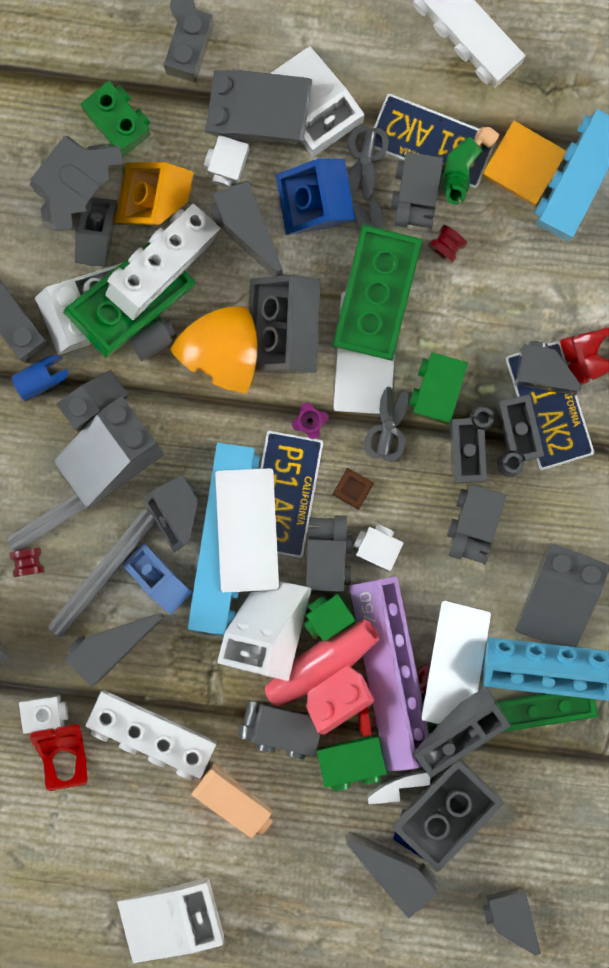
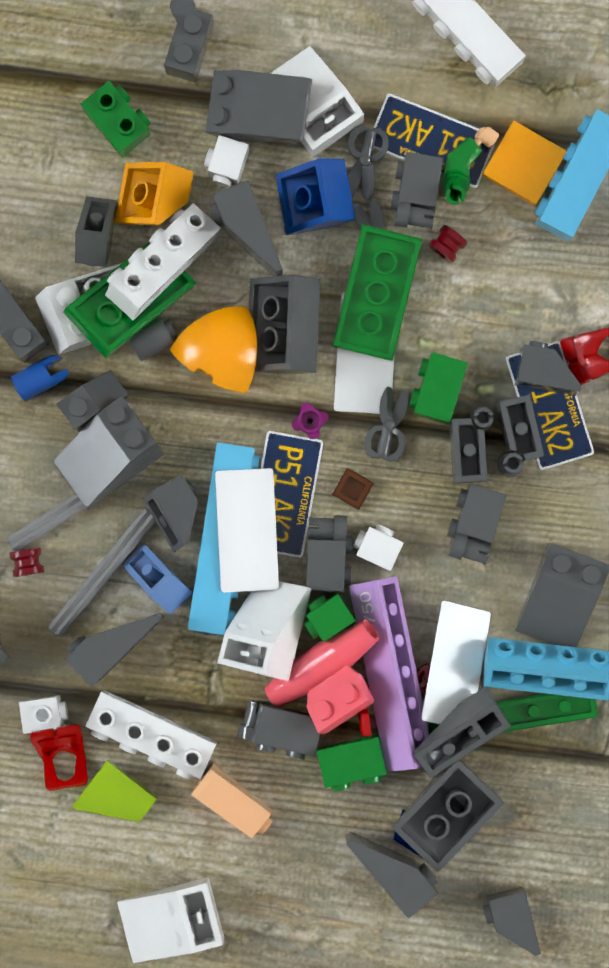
dark grey slope [30,136,122,231] -> none
white slope [367,770,430,804] -> none
none -> lime slope [72,760,159,822]

